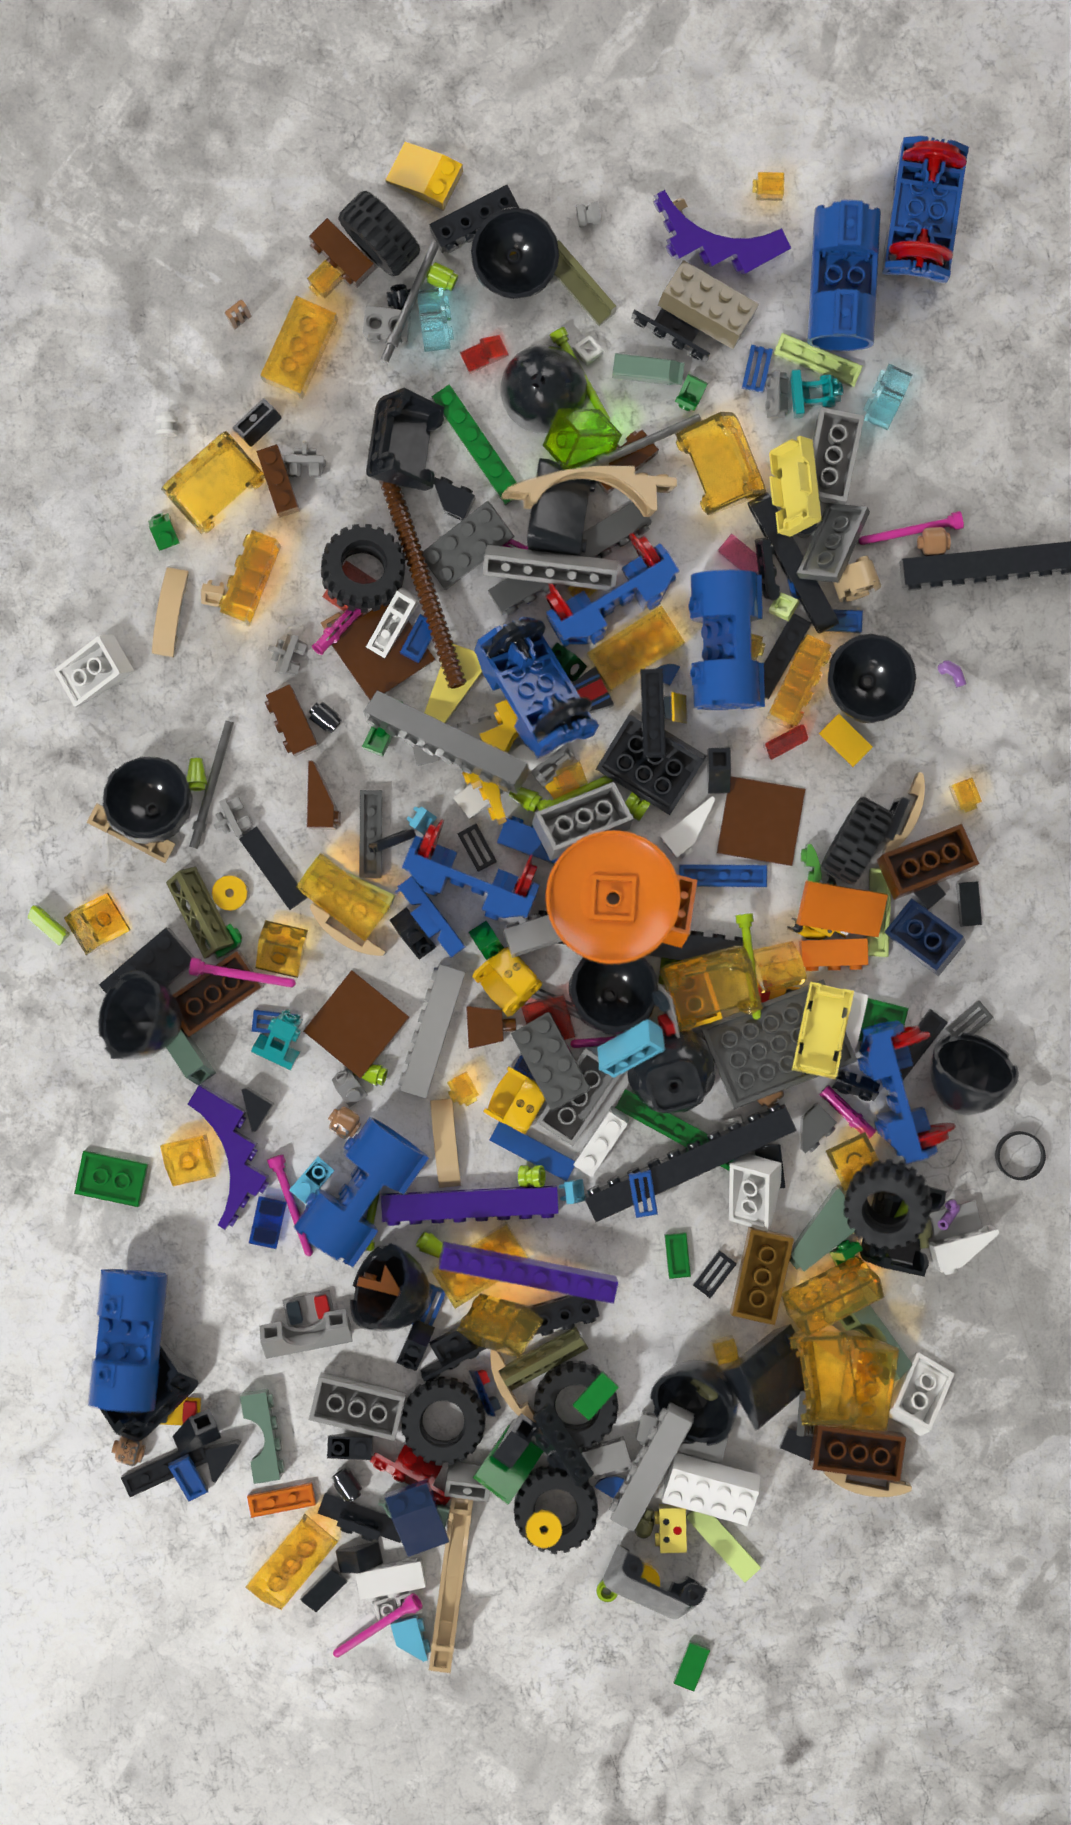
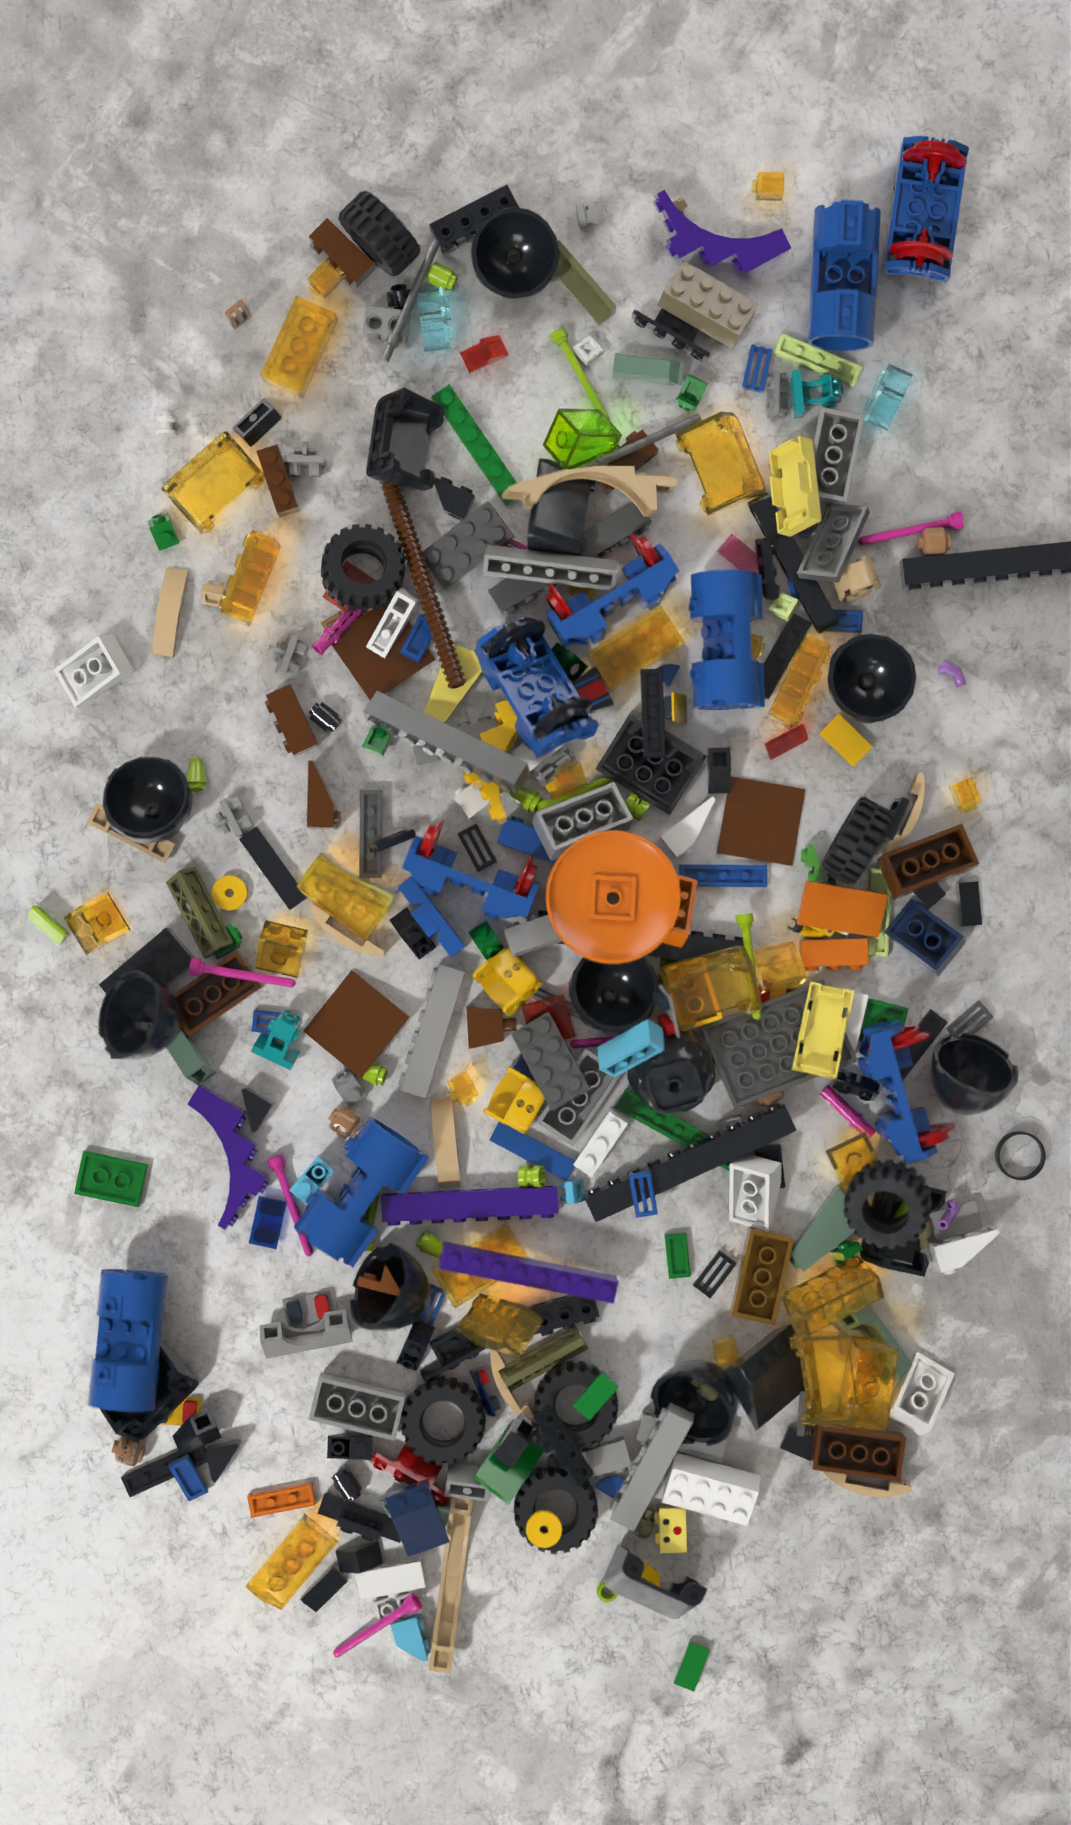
clear yellow slope [160,1134,216,1186] -> none
flat silver bar [189,720,234,849] -> none
sand green arch [240,1389,285,1484] -> none
yellow slope [385,142,463,211] -> none
medium azure tile [407,807,437,835] -> none
black piece [500,345,587,433] -> none
yellowish green tile [686,1511,761,1583] -> none
dark grey slope [800,1103,837,1154] -> none

